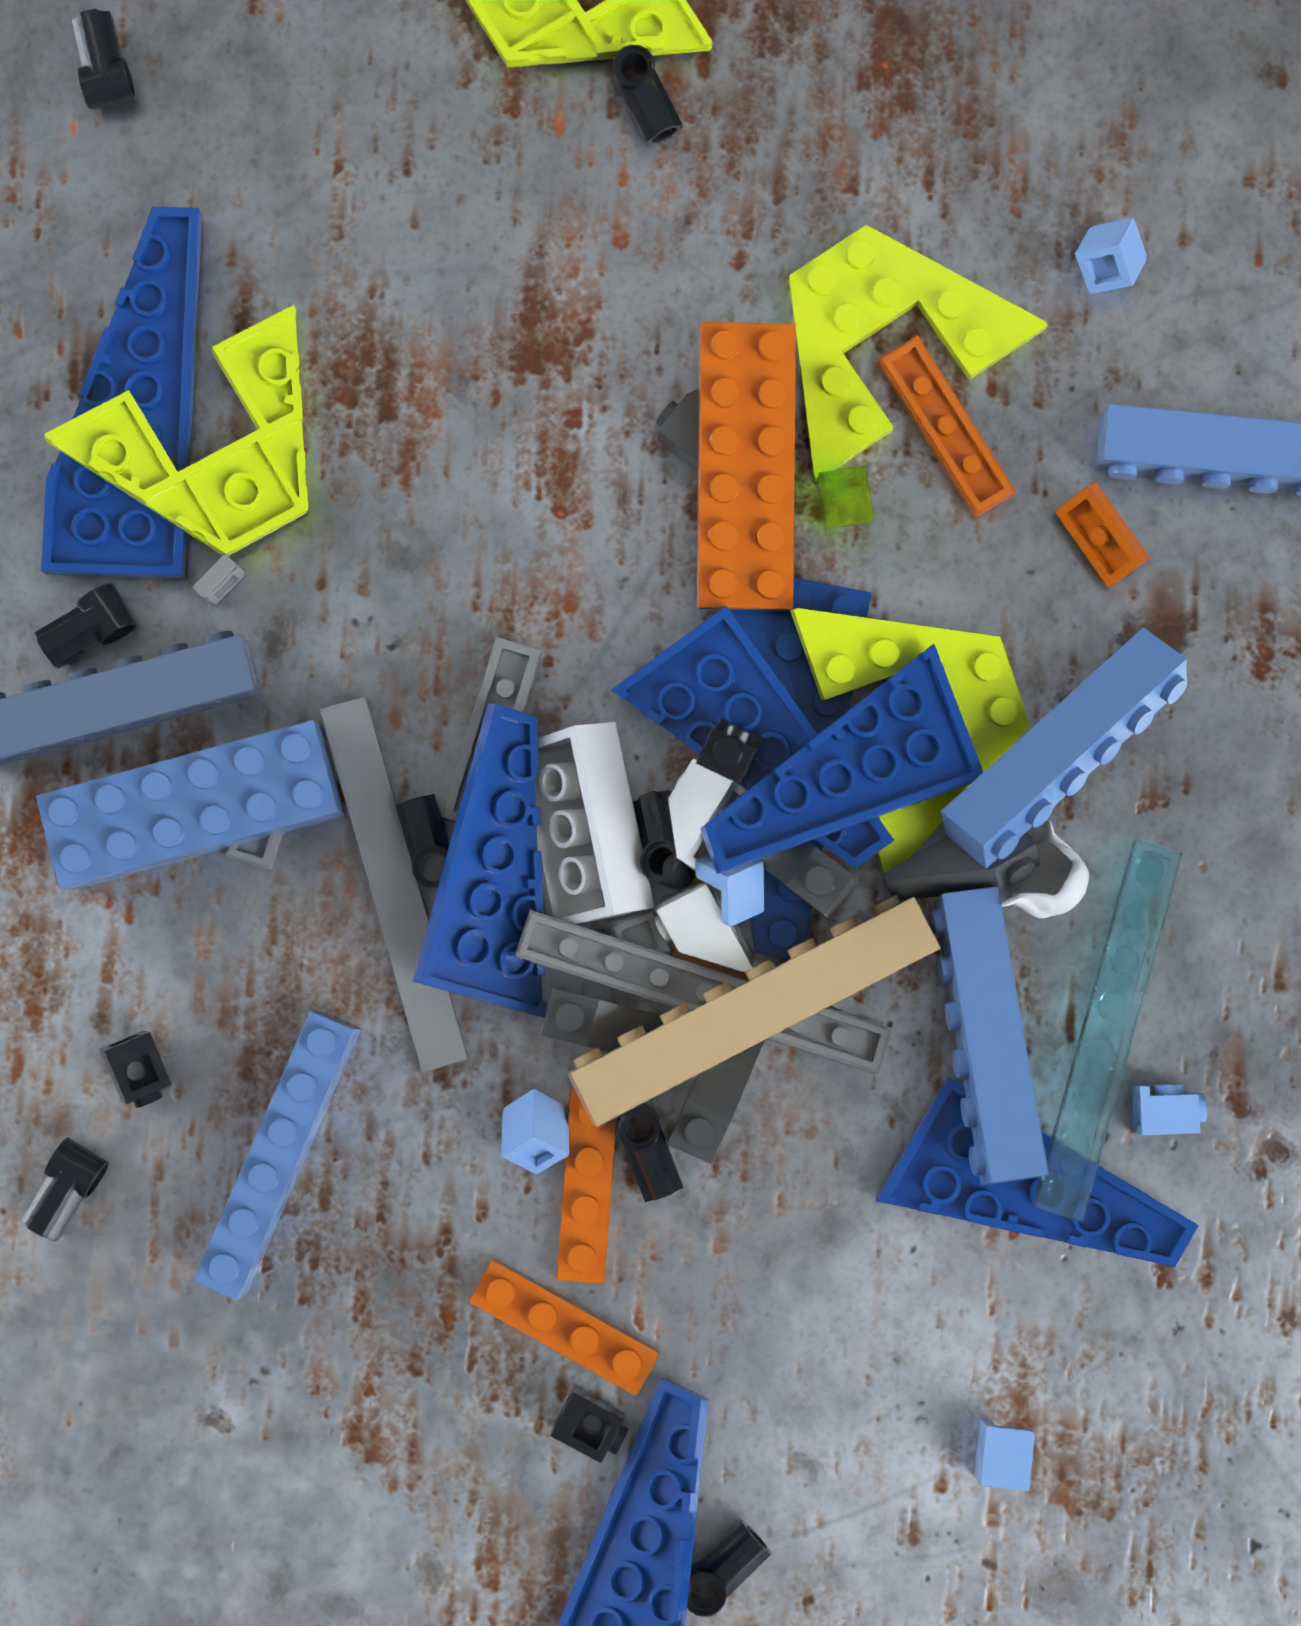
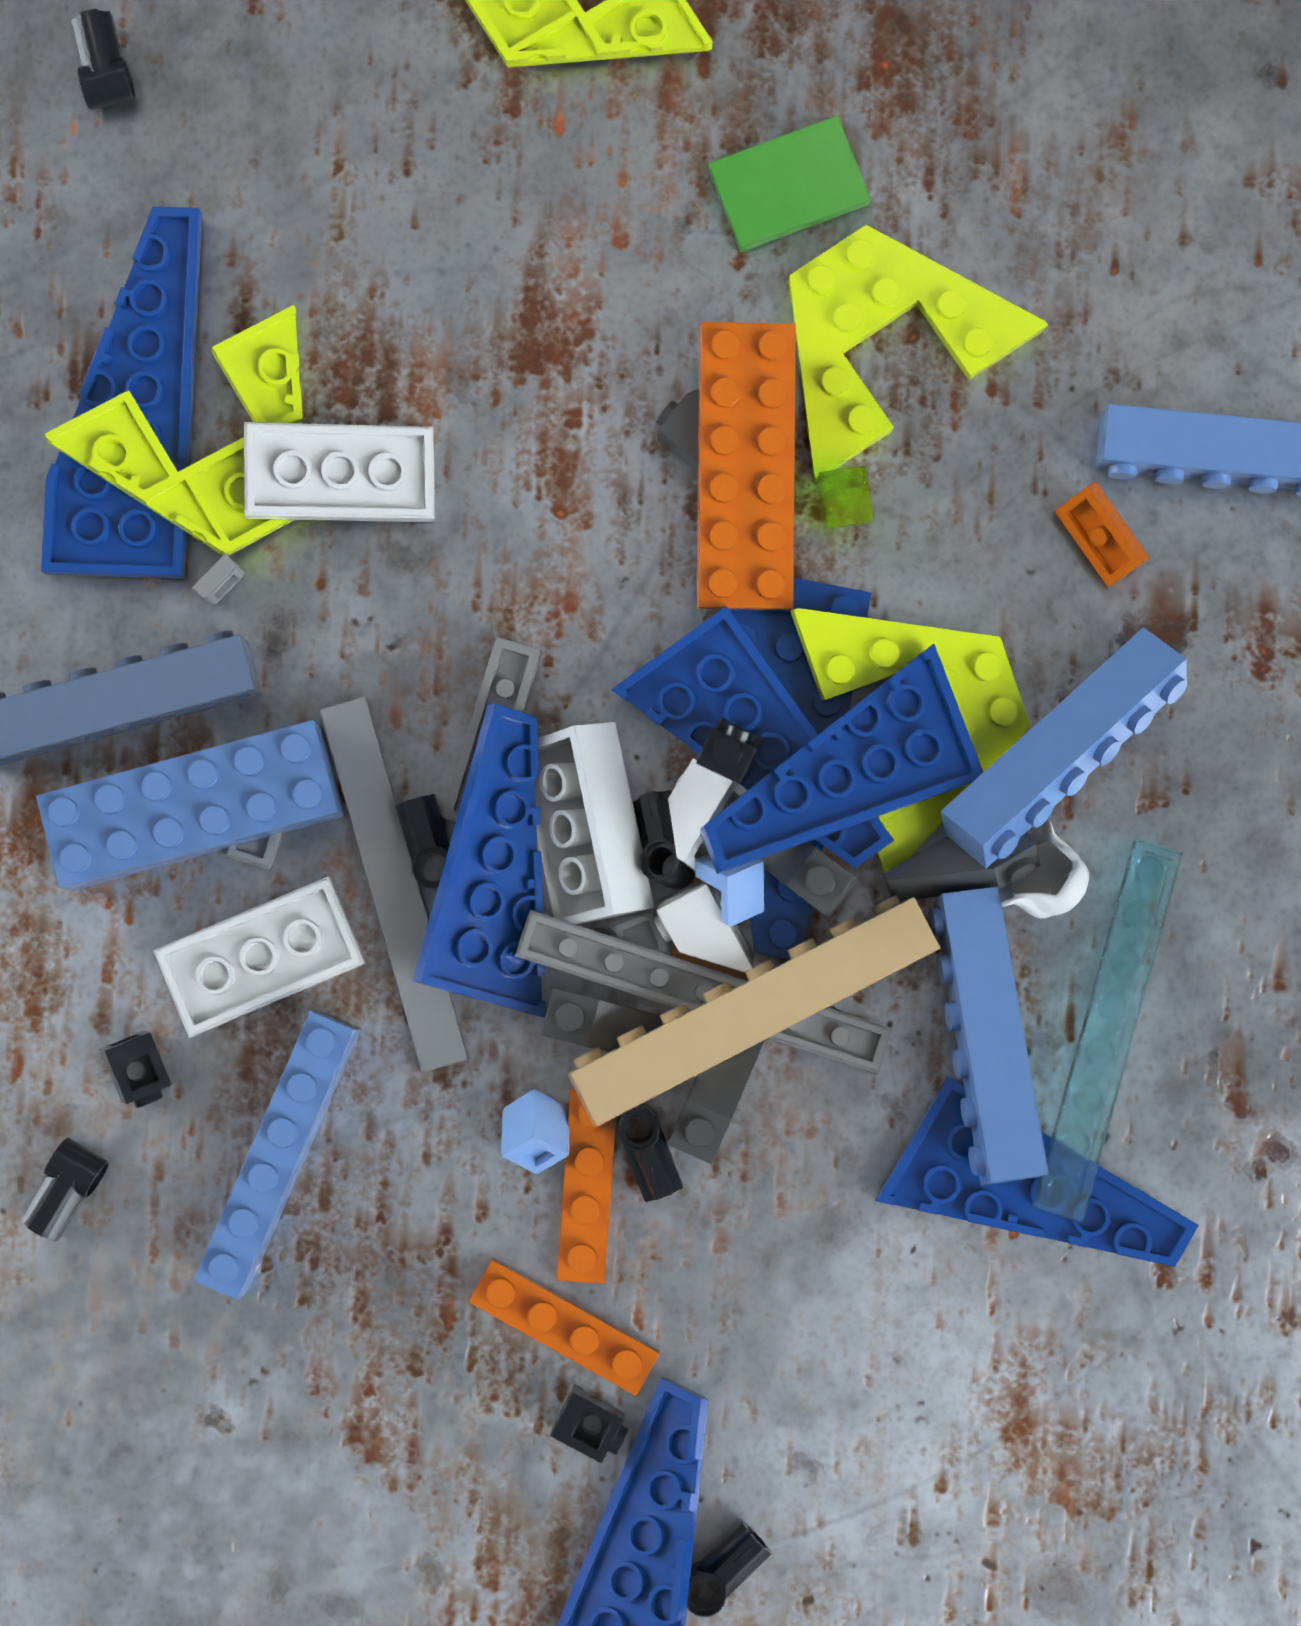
black piece [34,583,137,669] -> none
black piece [613,44,683,146] -> none
orange tile [877,335,1016,519] -> none
light blue panel [974,1418,1035,1491] -> none
light blue panel [1075,217,1147,295] -> none
light blue brick [1131,1084,1207,1135] -> none
none -> white tile [153,876,366,1038]
none -> white tile [244,422,435,522]
none -> bright green tile [708,115,871,253]

